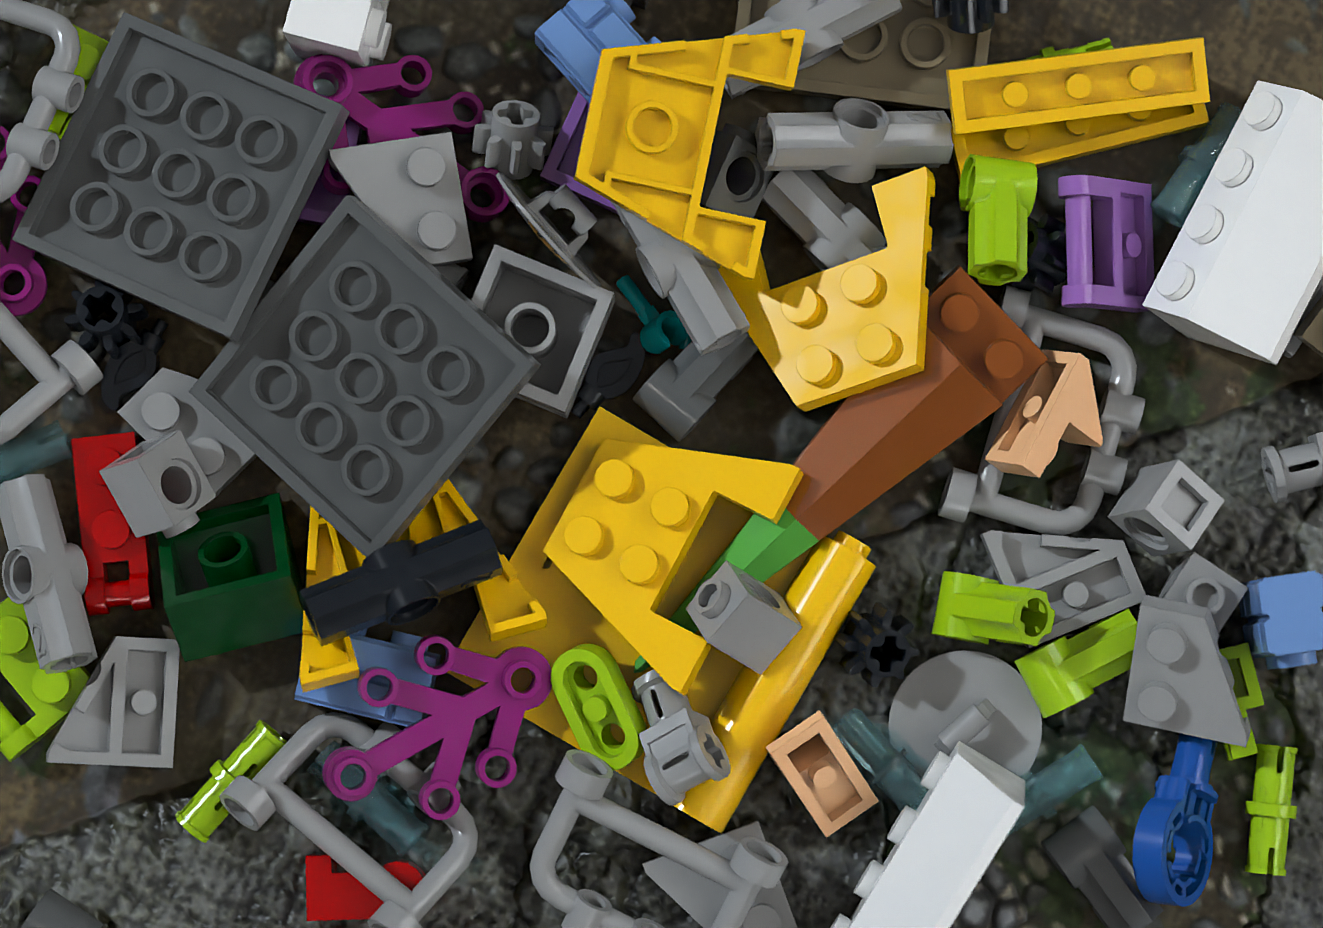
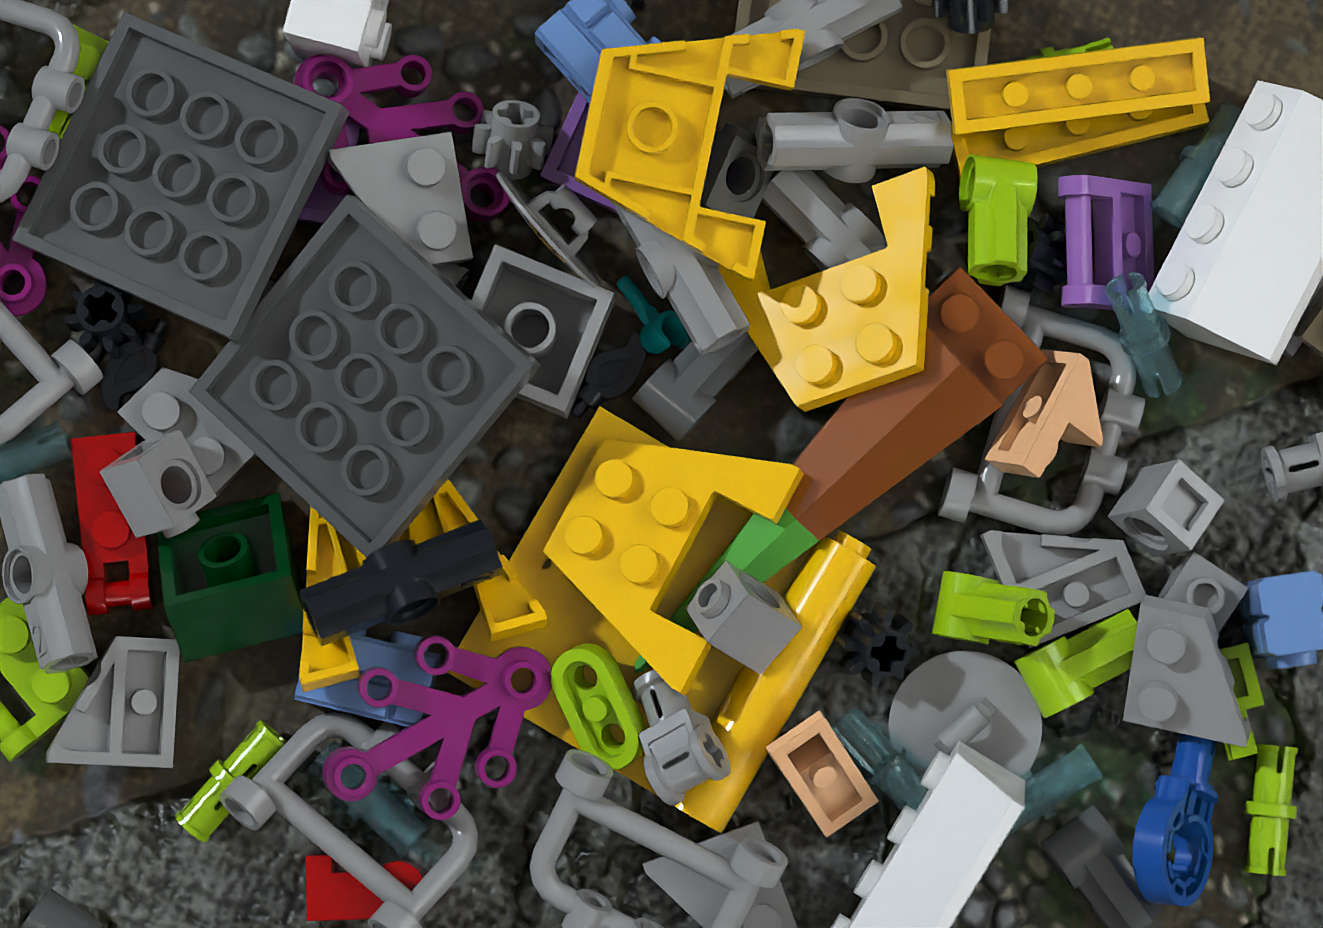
none -> clear light blue pin [1105,272,1183,398]

